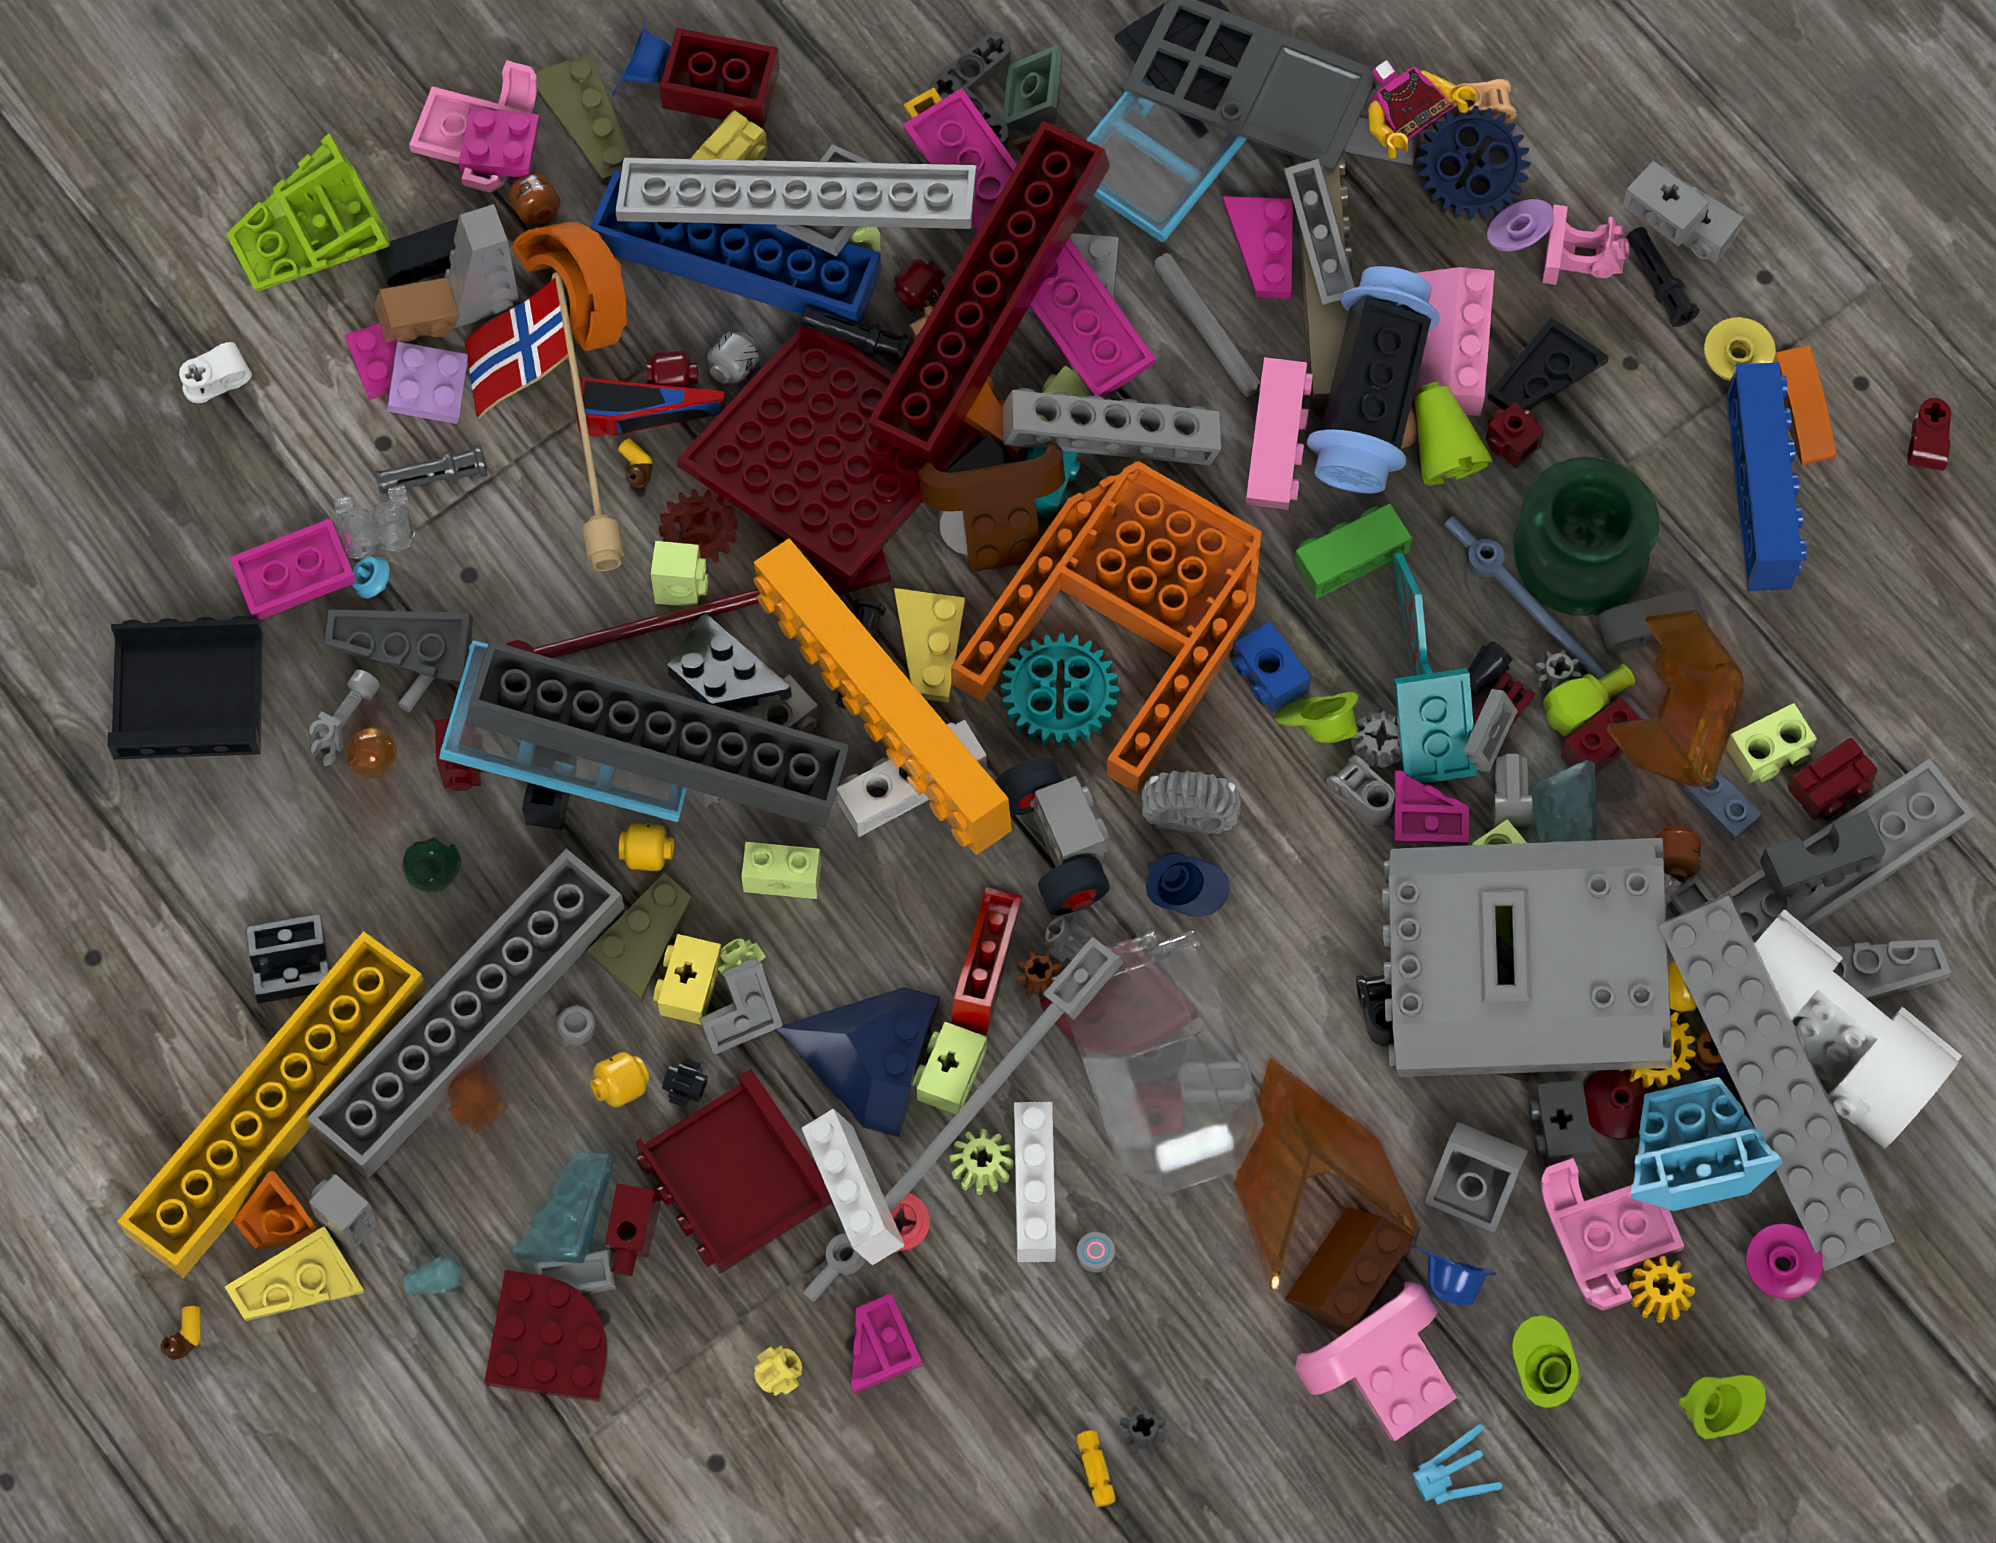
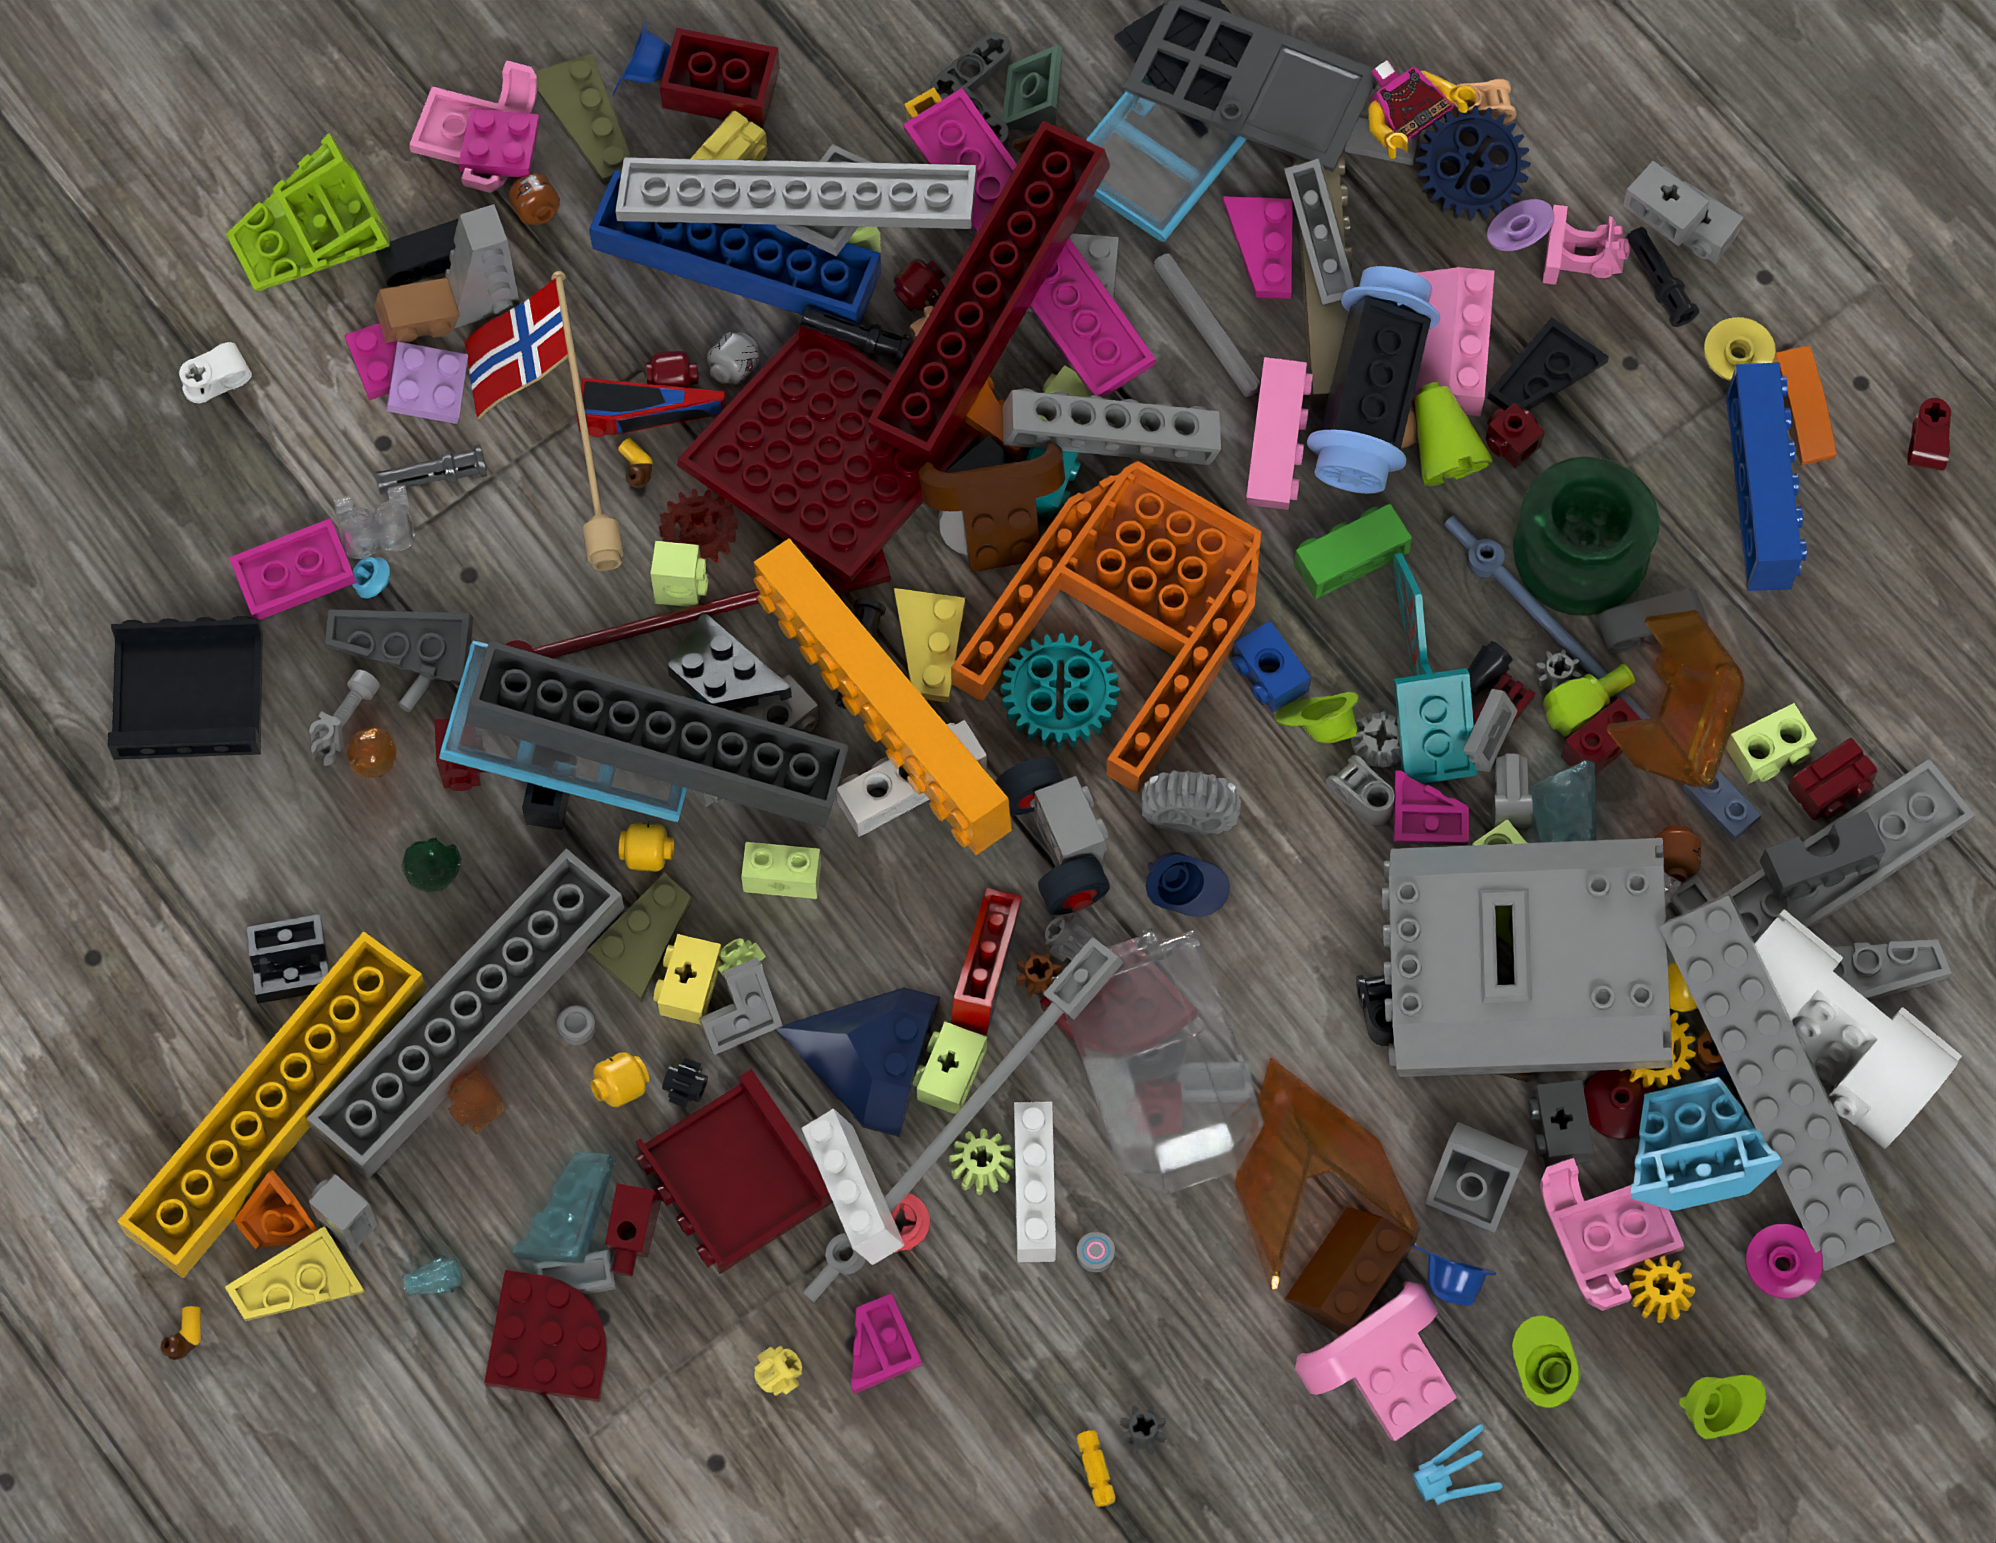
orange brick [511,222,627,351] -> none

